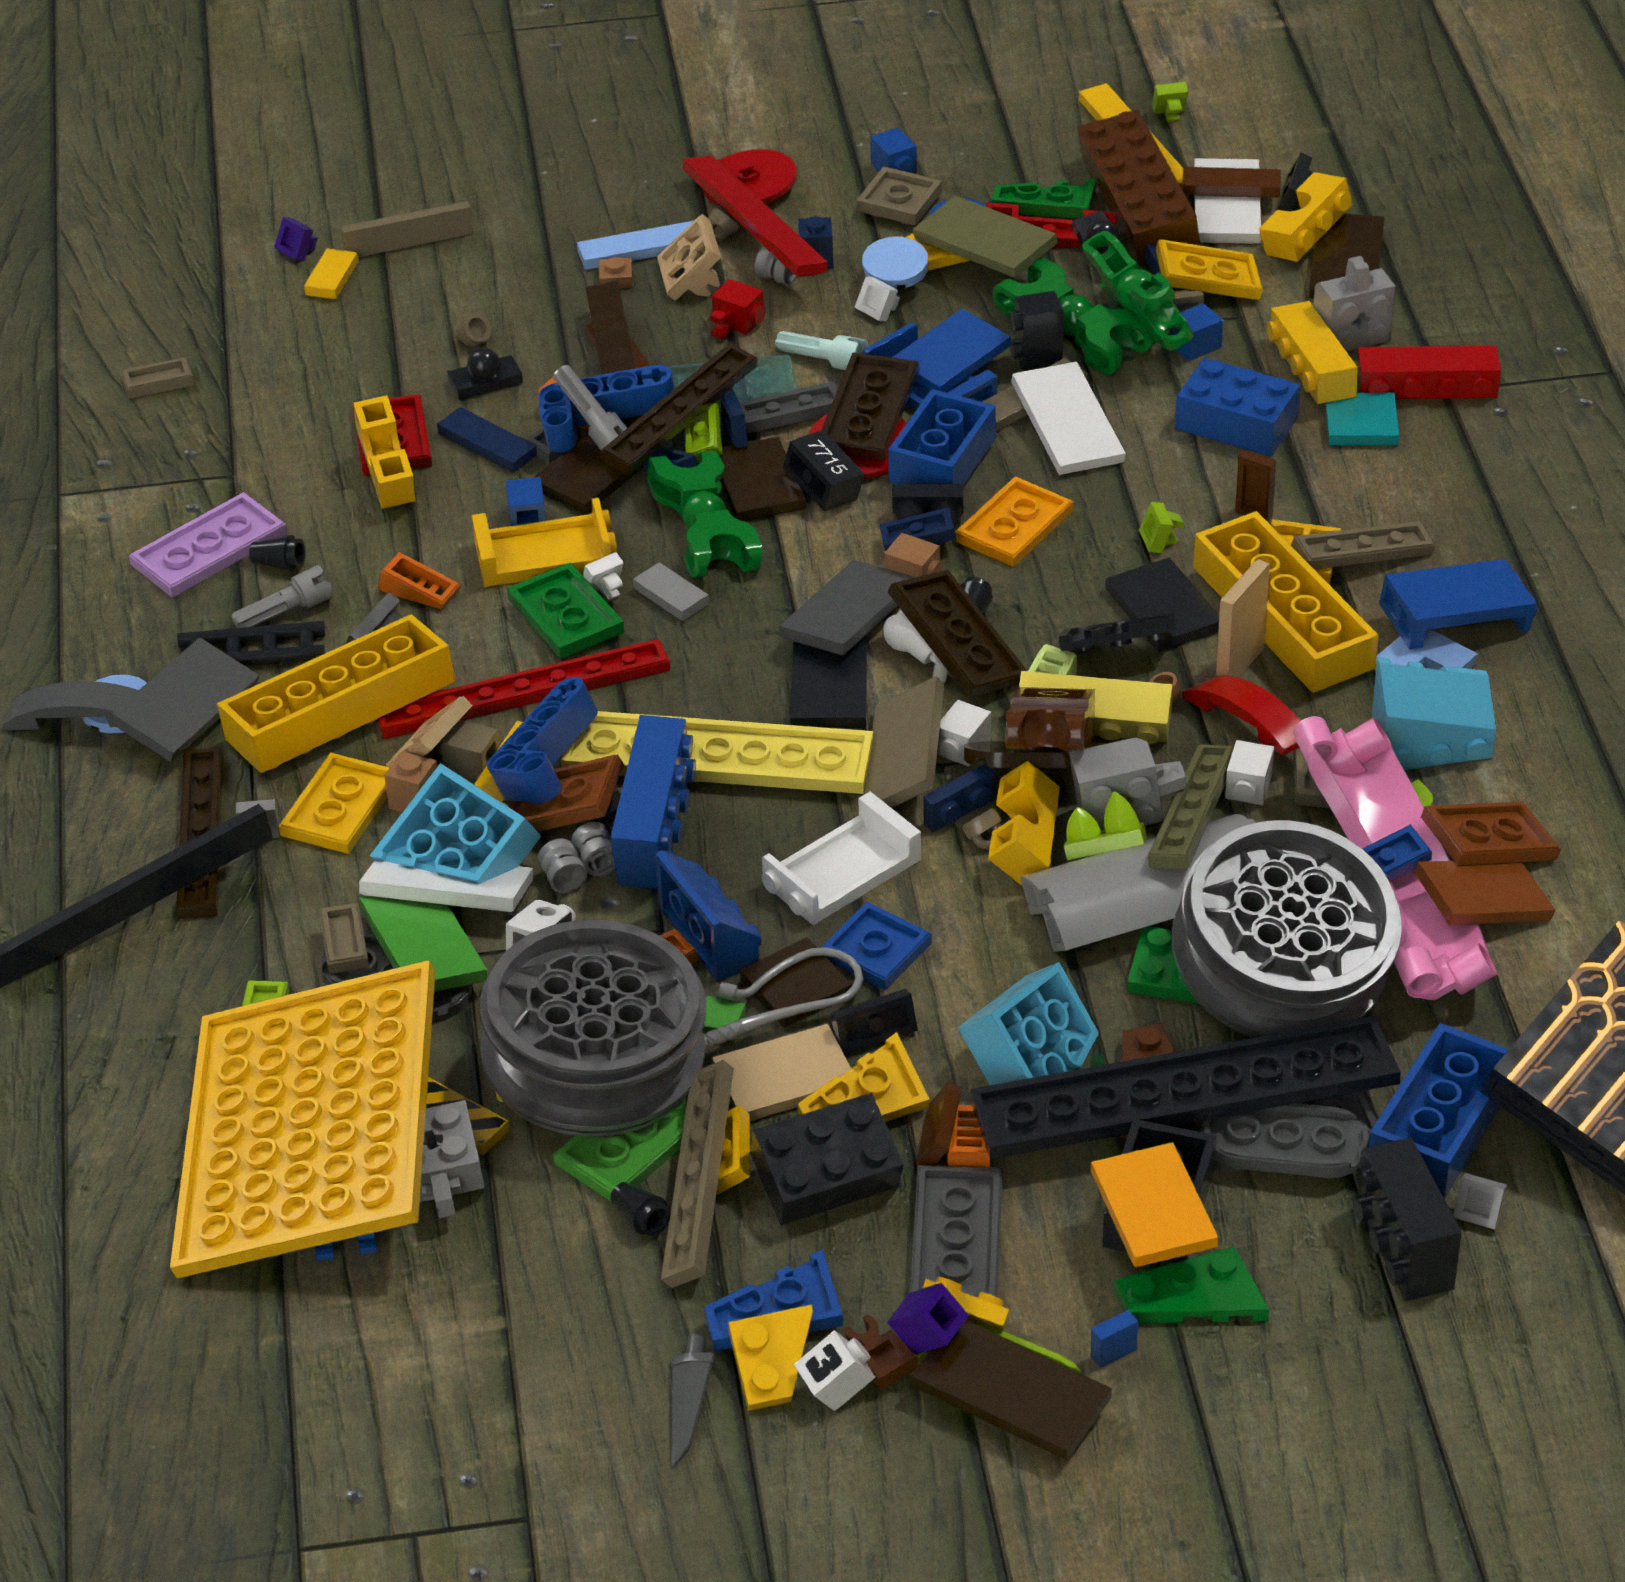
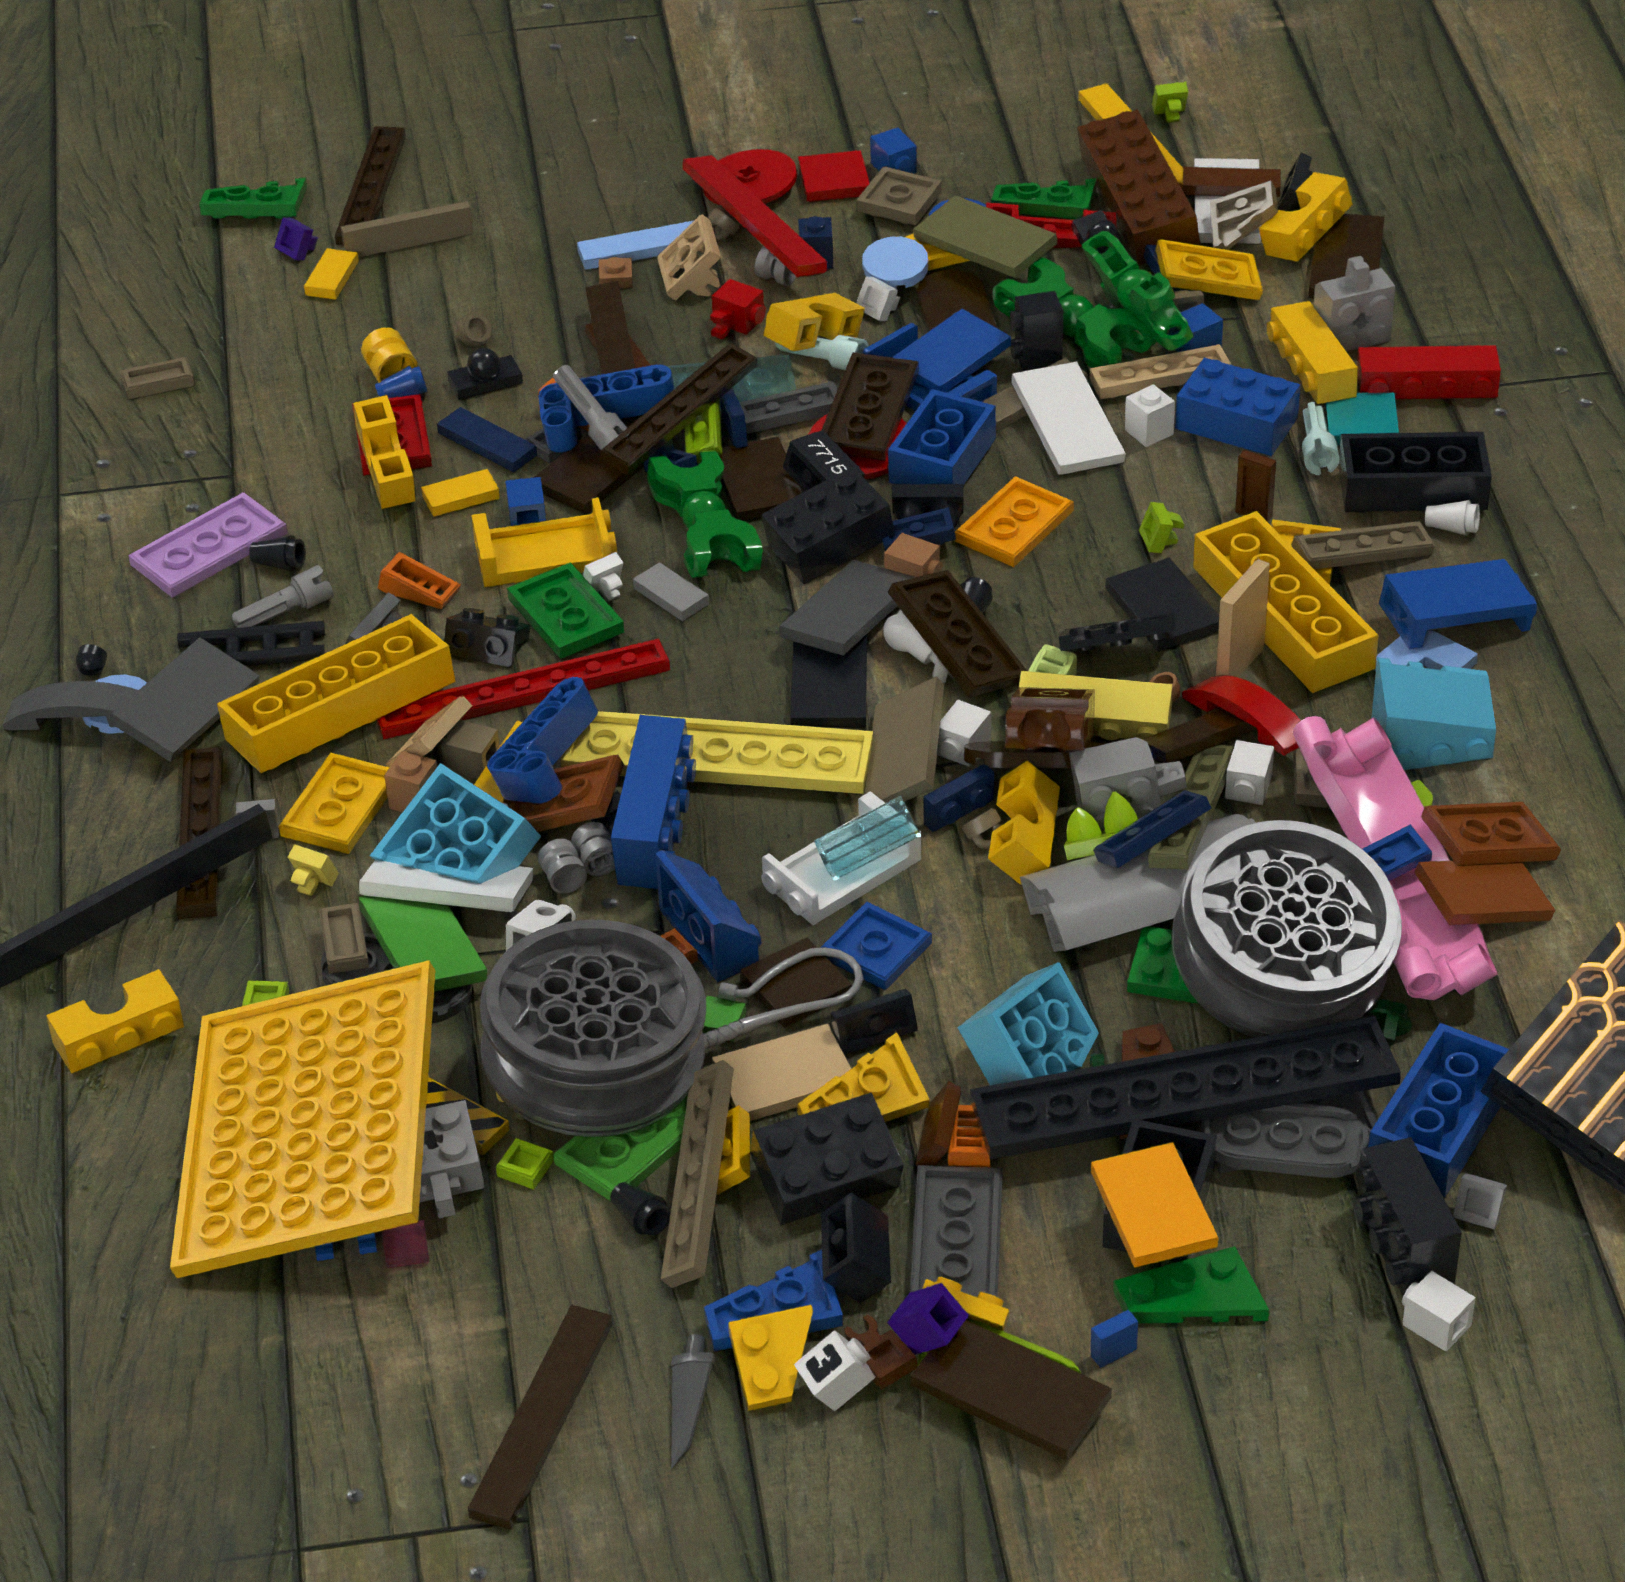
none -> yellow arch [46,969,184,1074]
none -> black hinge [76,644,108,676]
none -> green wing [199,177,307,219]
none -> light yellow tile [287,844,339,896]
none -> dark brown tile [335,126,406,245]
none -> yellow wheel [361,327,418,382]
none -> blue cone [375,366,428,398]
none -> clear pink tile [382,1220,430,1268]
none -> yellow tile [421,469,500,517]
none -> black bracket [444,608,530,667]
none -> dark brown tile [468,1304,613,1530]
none -> lime tile [496,1138,554,1190]
none -> black brick [761,467,896,584]
none -> yellow arch [763,293,865,351]
none -> red tile [798,150,870,202]
none -> clear light blue piece [814,796,922,881]
none -> black brick [821,1193,891,1303]
none -> dark brown tile [917,270,997,333]
none -> tan plate [1090,344,1231,399]
none -> dark blue tile [1093,790,1211,868]
none -> white brick [1125,384,1175,447]
none -> dark brown tile [1142,708,1257,763]
none -> dark tan wing [1210,181,1278,250]
none -> light aqua piece [1302,402,1339,475]
none -> black brick [1338,432,1492,513]
none -> dark green piece [1369,999,1412,1050]
none -> white brick [1402,1271,1475,1352]
none -> white cone [1425,500,1480,536]

